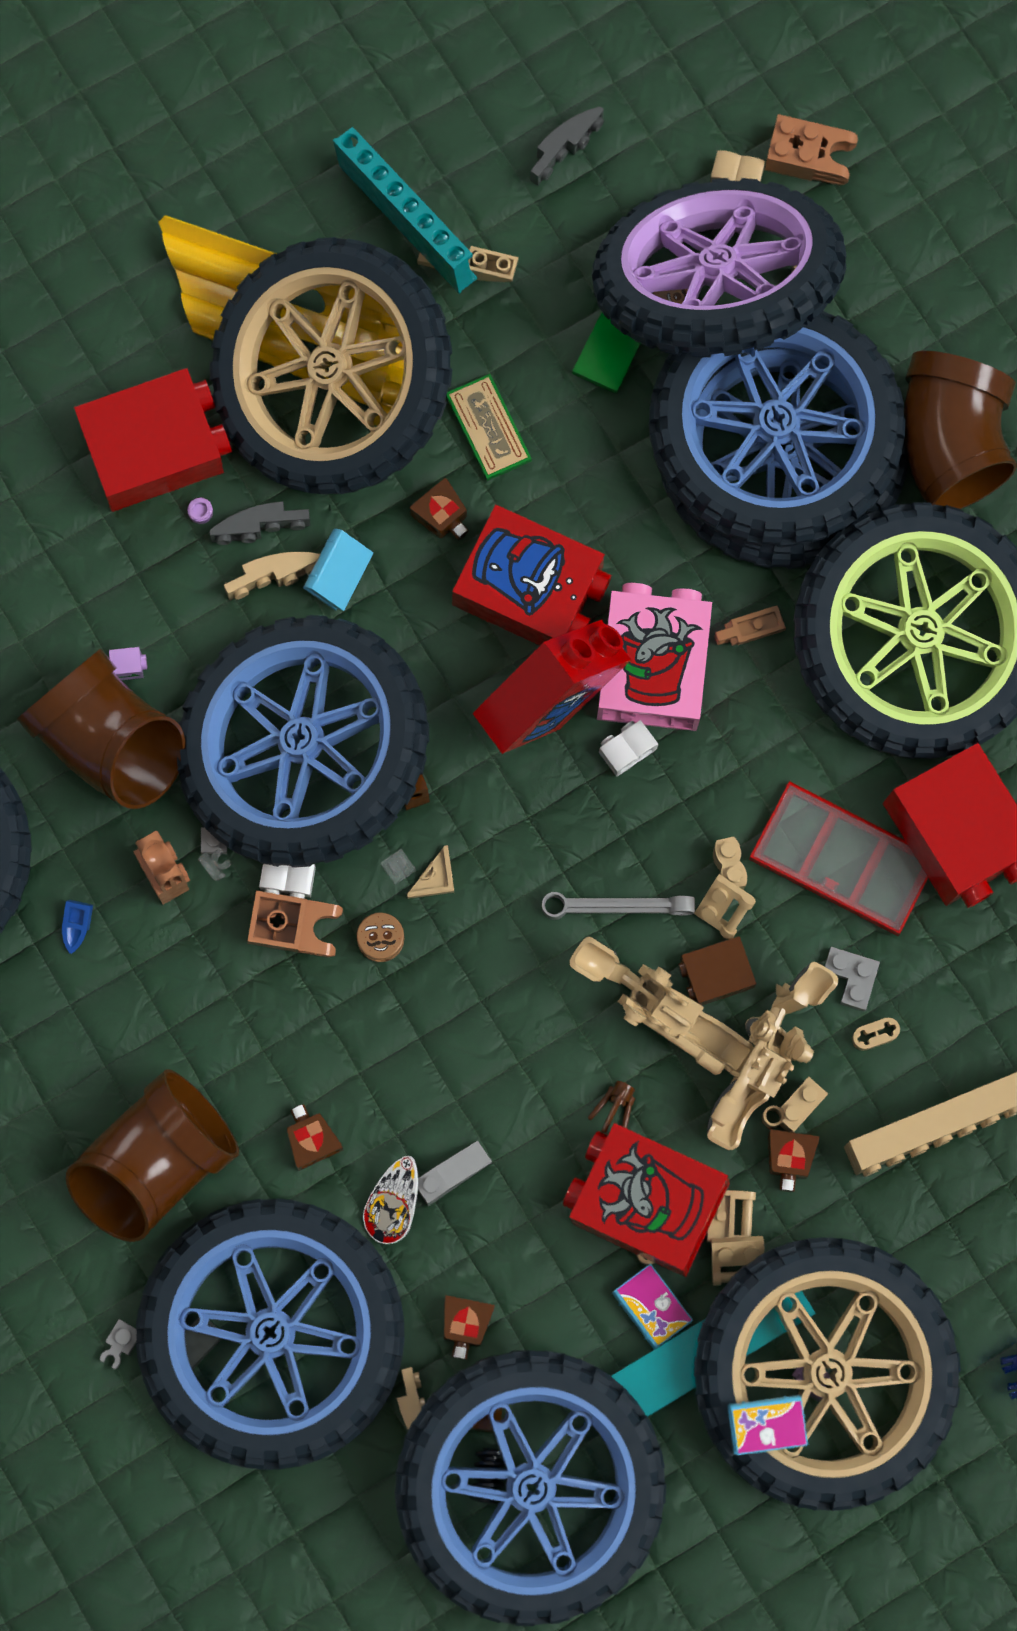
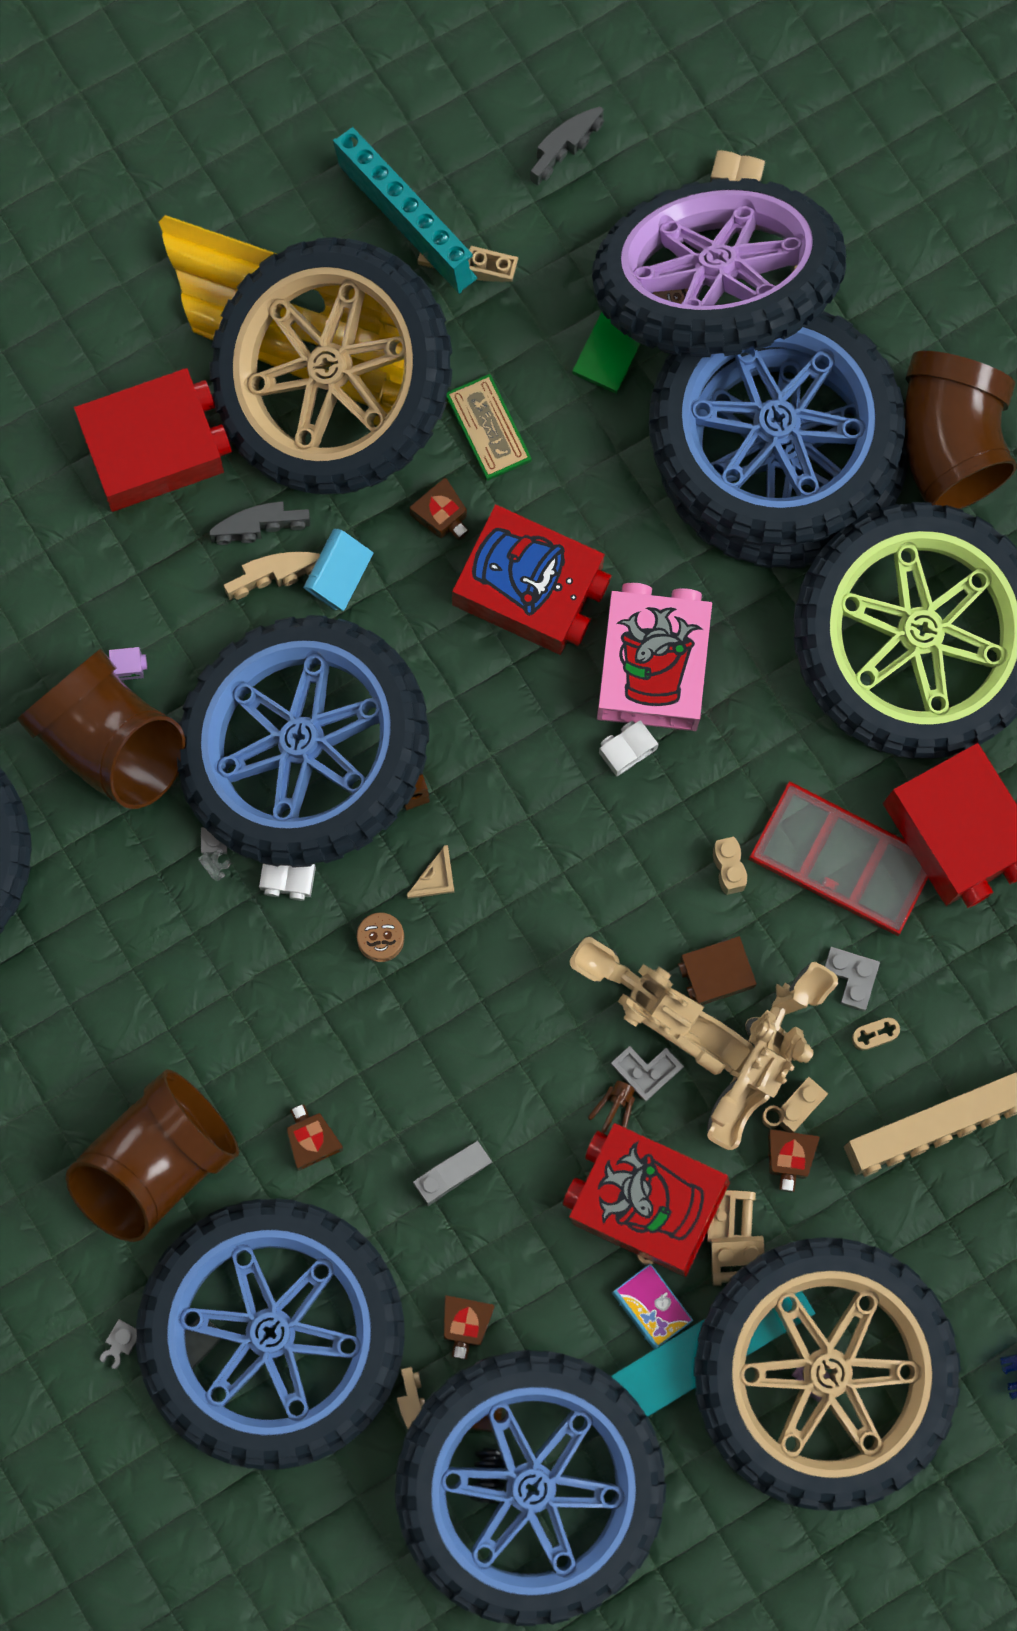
blue plate [62,900,93,954] -> none
nougat brick [133,831,190,904] -> none
lavender tile [188,498,213,524] -> none
nougat brick [247,891,343,957] -> none
shield [363,1156,418,1244] -> none
clear tile [380,849,416,885] -> none
red brick [472,620,632,754] -> none
light grey piece [542,892,695,920] -> none
tan plate [695,874,756,939] -> none
medium nougat hinge [714,606,786,646] -> none
piece [728,1395,808,1455] -> none
nougat brick [765,114,858,185] -> none
none -> light grey plate [610,1046,684,1102]

